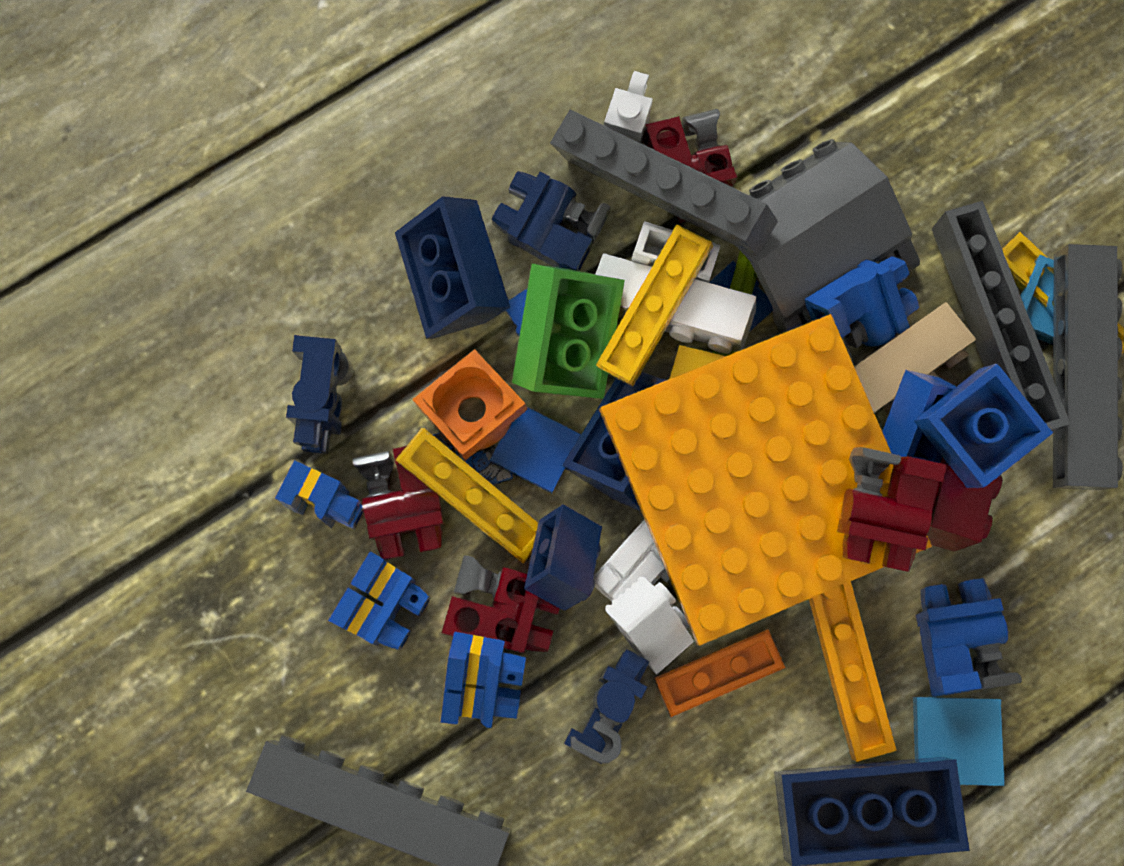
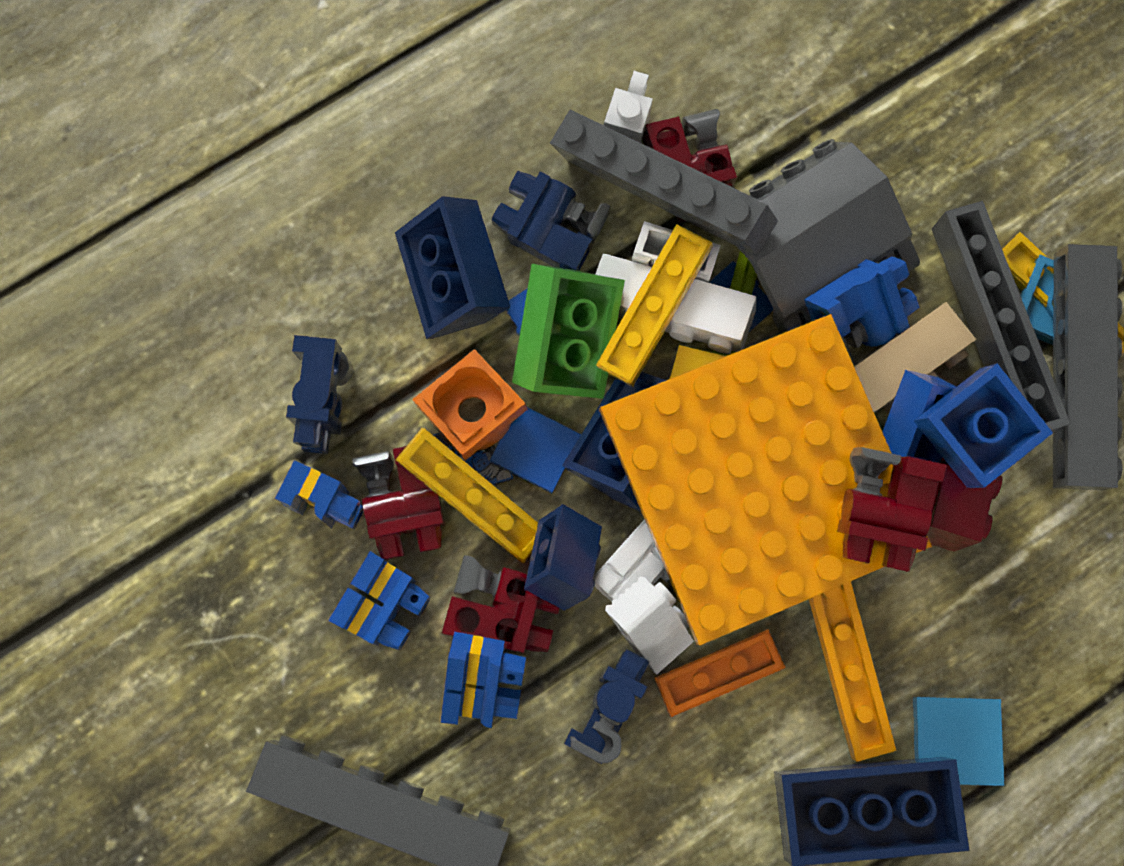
blue hips [915,578,1022,697] -> none

